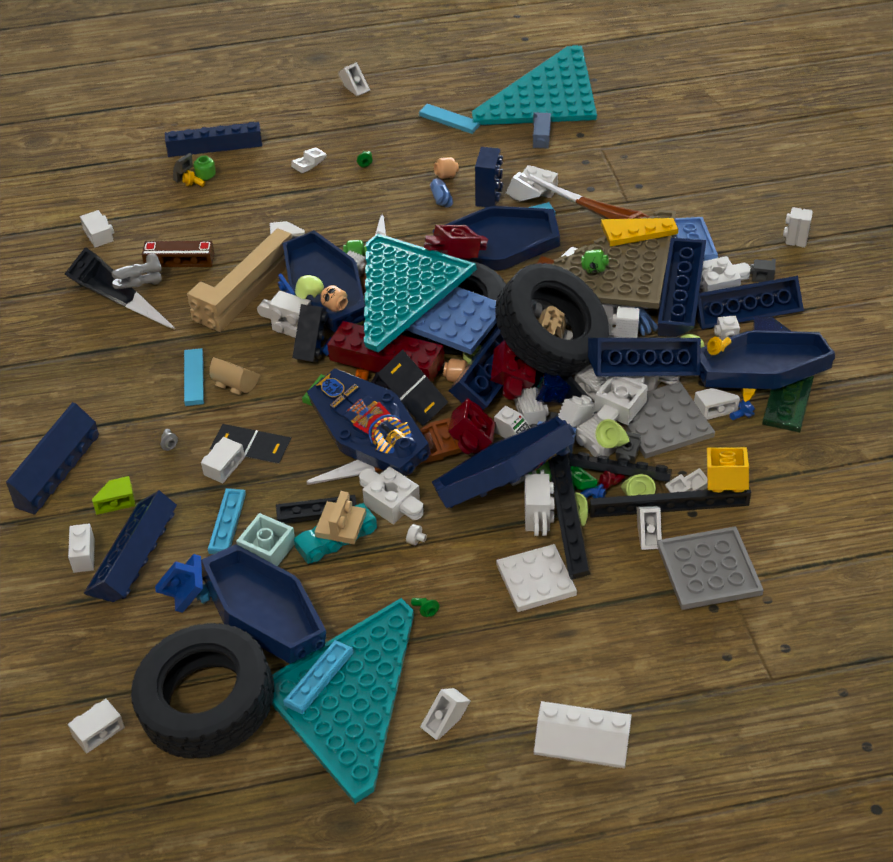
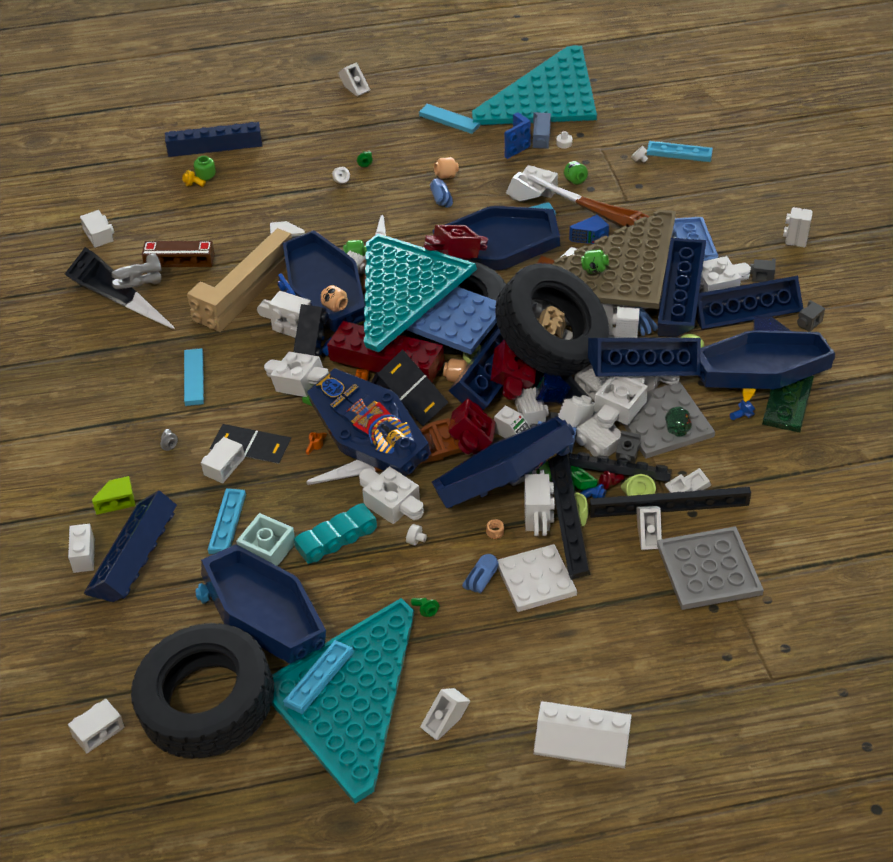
dark blue slope [6,402,99,515] -> none
blue bracket [155,554,203,613] -> none
dark grey slope [173,153,193,183] -> none
tan brick [210,357,260,395] -> none
black plate [276,495,356,524] -> none
white slope [291,148,326,173] -> none
yellowish green hair [295,275,324,299] -> none
tan bracket [315,491,366,544] -> none
dark blue brick [475,147,503,207] -> none
yellowish green piece [595,419,630,448] -> none
yellow wing [601,218,678,246] -> none
white slope [694,388,740,420] -> none
yellow plate [707,337,732,355] -> none
yellow brick [707,447,749,492] -> none
white brick [714,316,740,340] -> none
none -> white brick [264,352,329,397]
none -> orange piece [306,432,327,455]
none -> white tile [332,167,350,184]
none -> medium blue arm [462,554,498,594]
none -> light nougat axle [486,519,504,539]
none -> blue bracket [504,112,531,159]
none -> white tile [556,131,572,148]
none -> bright green head [564,161,588,185]
none -> blue slope [569,215,609,244]
none -> white tile [631,146,648,163]
none -> medium azure tile [647,141,713,162]
none -> clear green head [665,407,692,437]
none -> dark grey brick [797,300,825,332]

